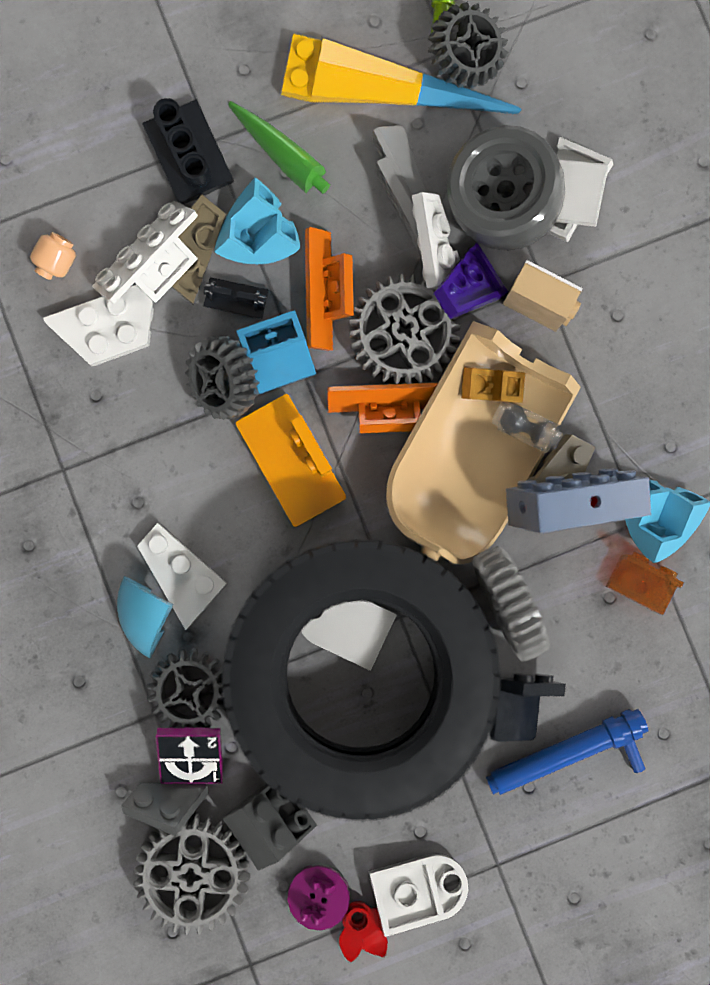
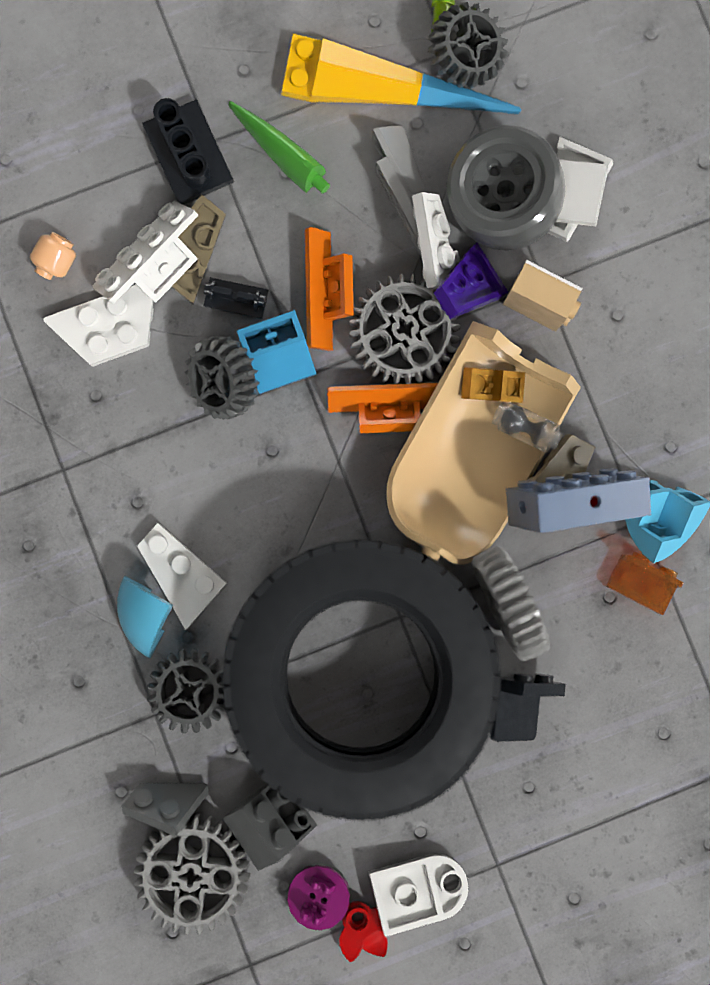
tile [156,728,224,784] -> none
medium azure brick [214,178,300,264] -> none
light orange bracket [236,394,346,527] -> none
white tile [301,601,397,671] -> none
blue cylinder [486,709,649,795] -> none

